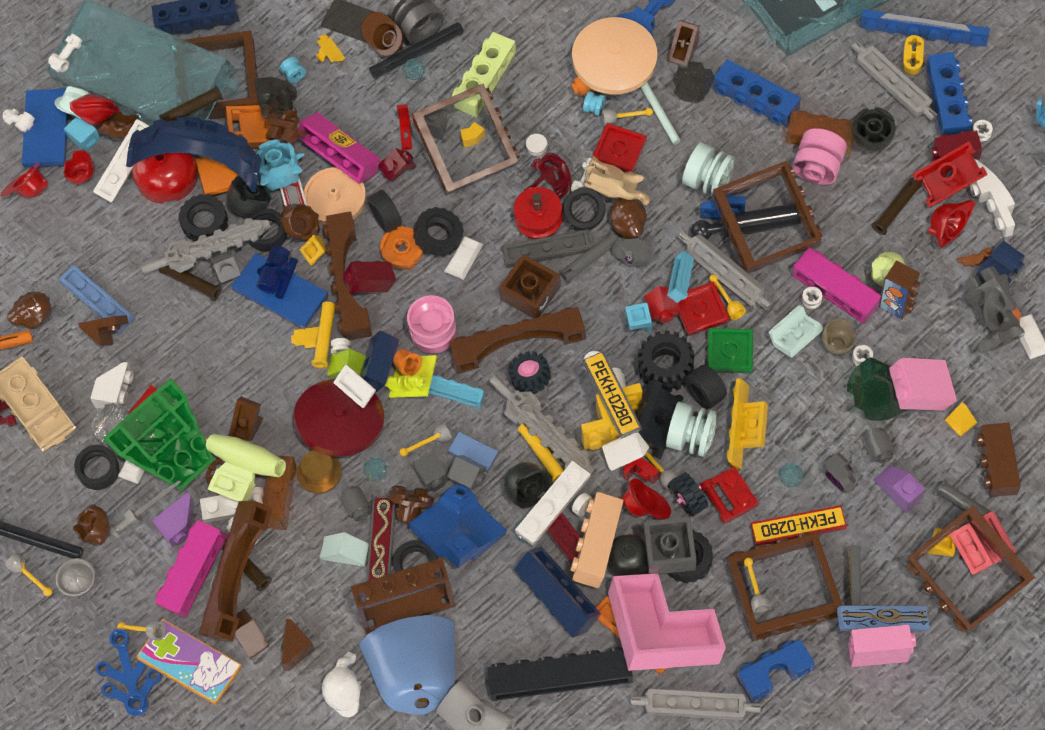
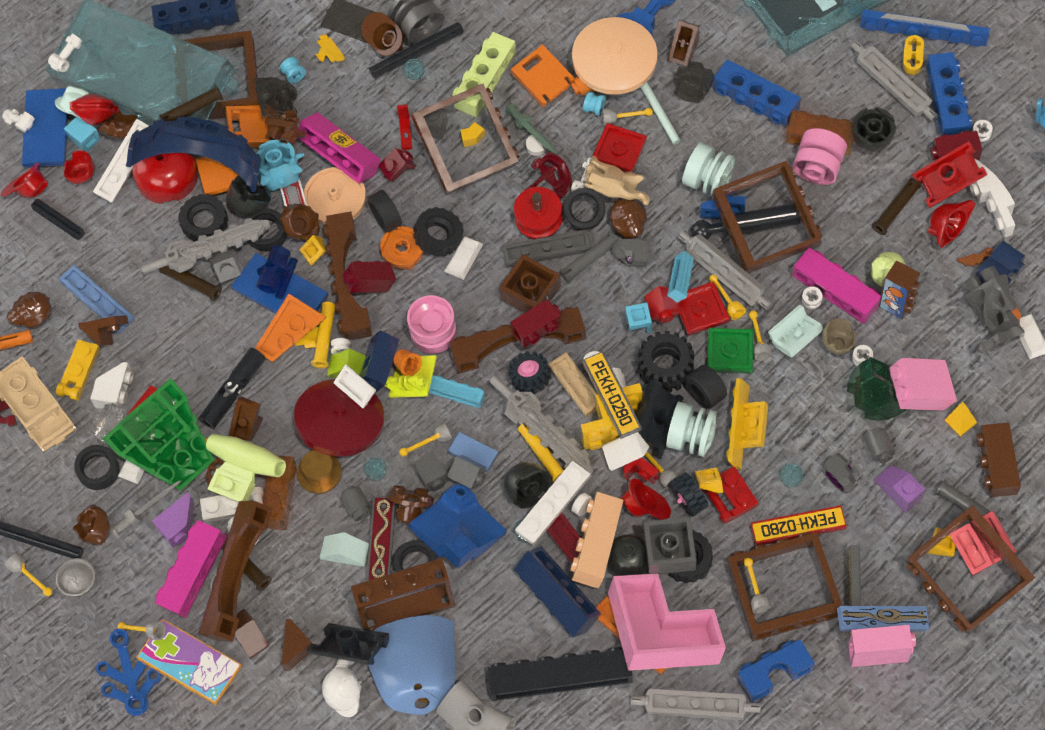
none -> black axle [31,199,85,240]
none -> yellow plate [56,340,100,401]
none -> black piece [198,347,266,429]
none -> orange wing [255,294,327,362]
none -> black piece [307,623,389,665]
none -> sand green sword [505,104,558,154]
none -> orange container [510,44,574,107]
none -> dark red brick [510,299,562,348]
none -> tan plate [548,352,597,418]
none -> yellow slope [695,467,723,493]
none -> light grey hinge [749,310,772,361]

